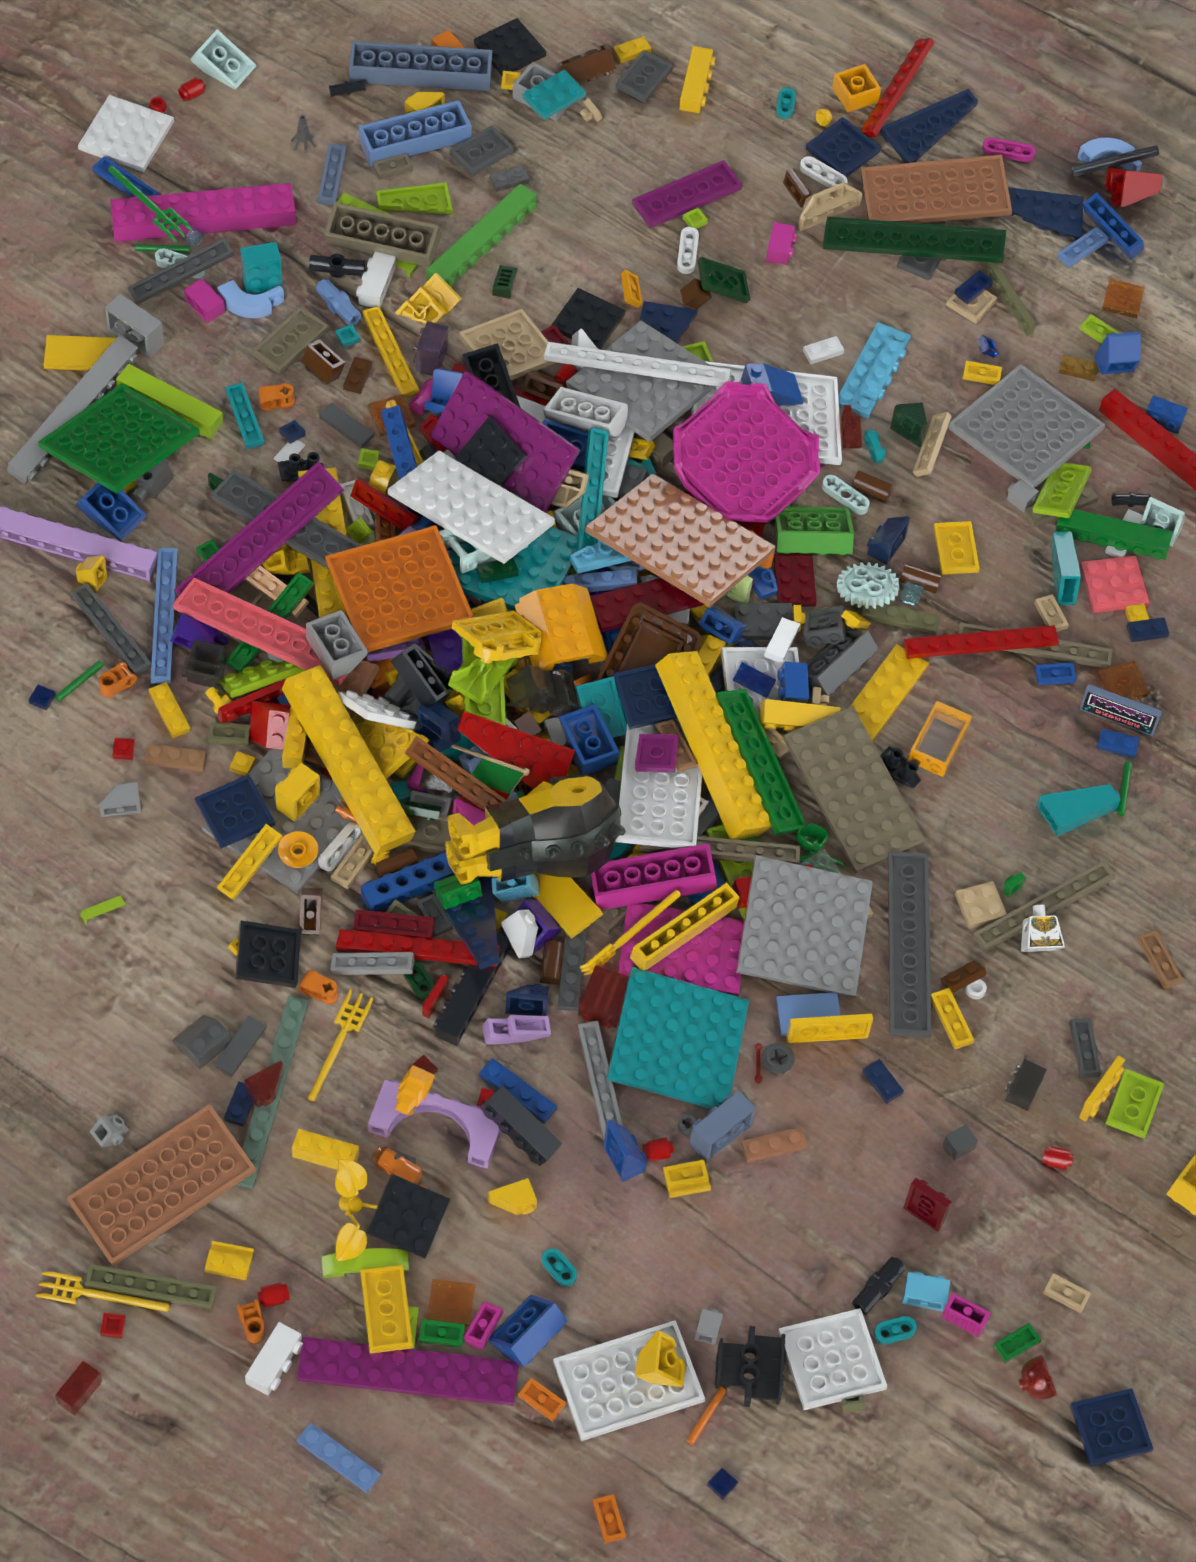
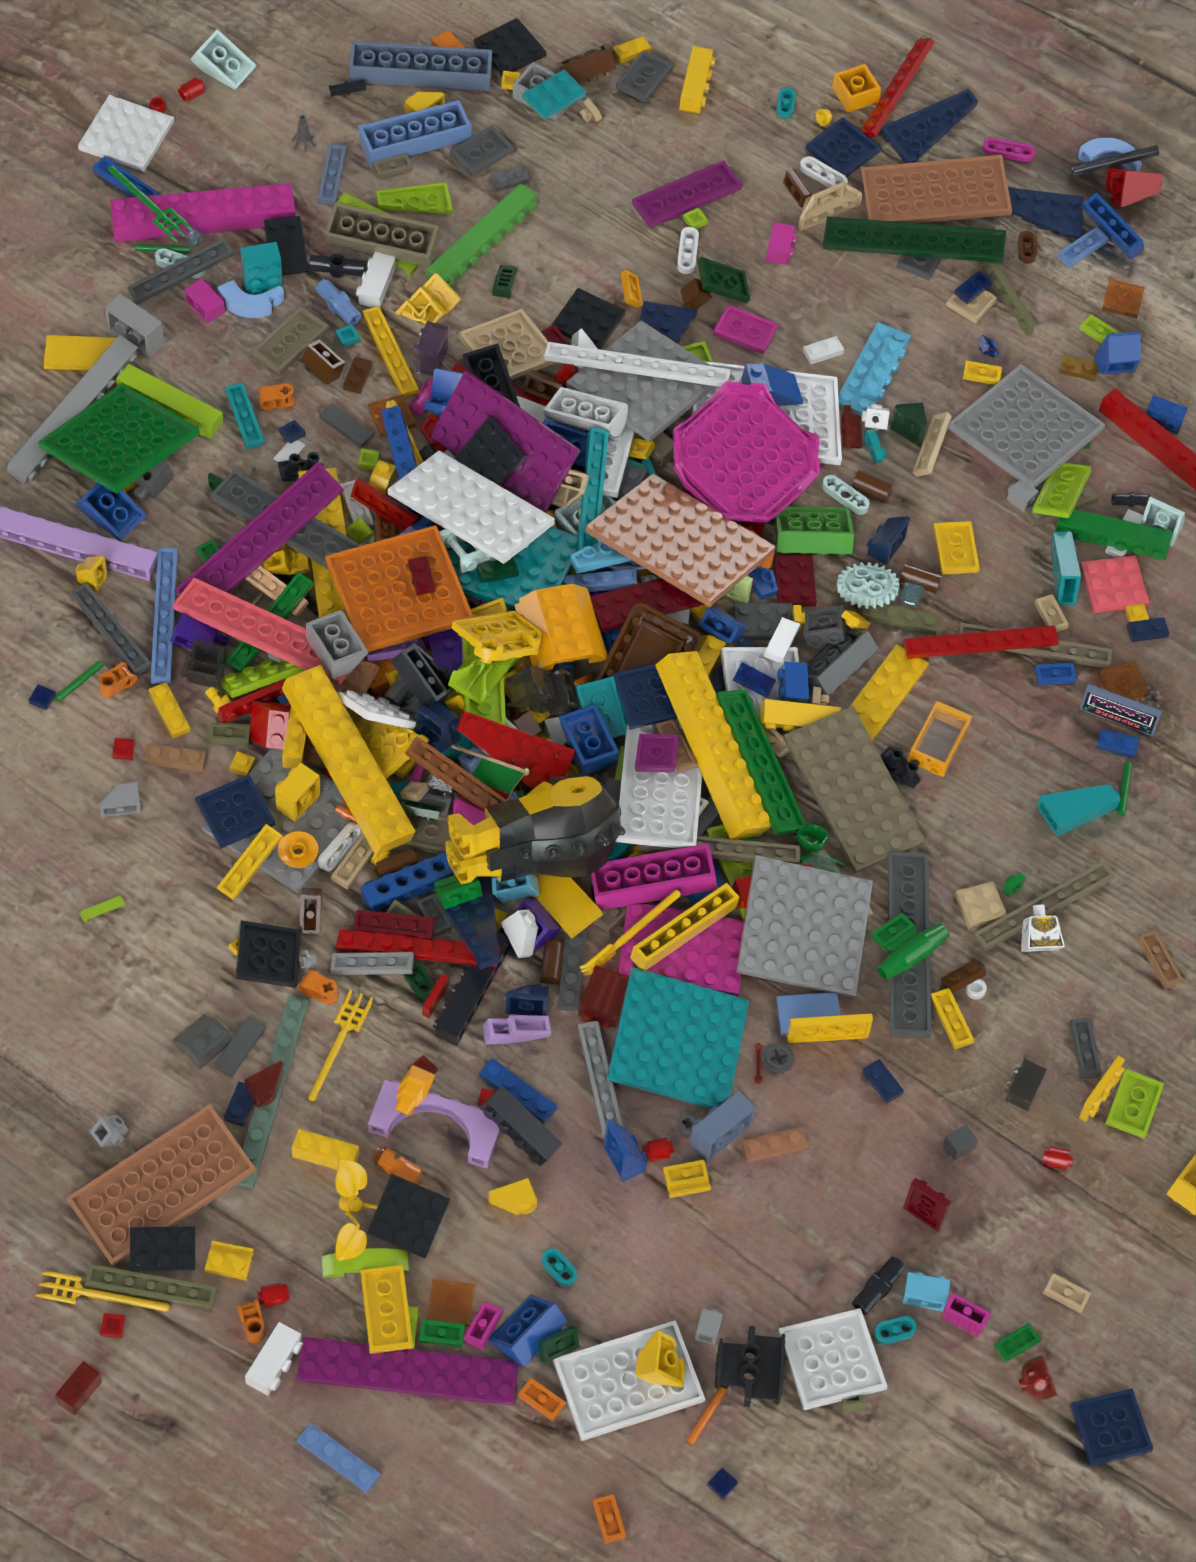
none -> black plate [130,1226,195,1271]
none -> black slope [264,216,308,275]
none -> light grey plate [299,949,316,974]
none -> tan plate [400,781,429,802]
none -> dark red plate [408,556,436,596]
none -> dark green plate [537,1325,579,1363]
none -> dark pink plate [713,305,778,355]
none -> white brick [861,404,890,431]
none -> green plate [871,912,949,980]
none -> reddish brown plate [1017,231,1037,264]

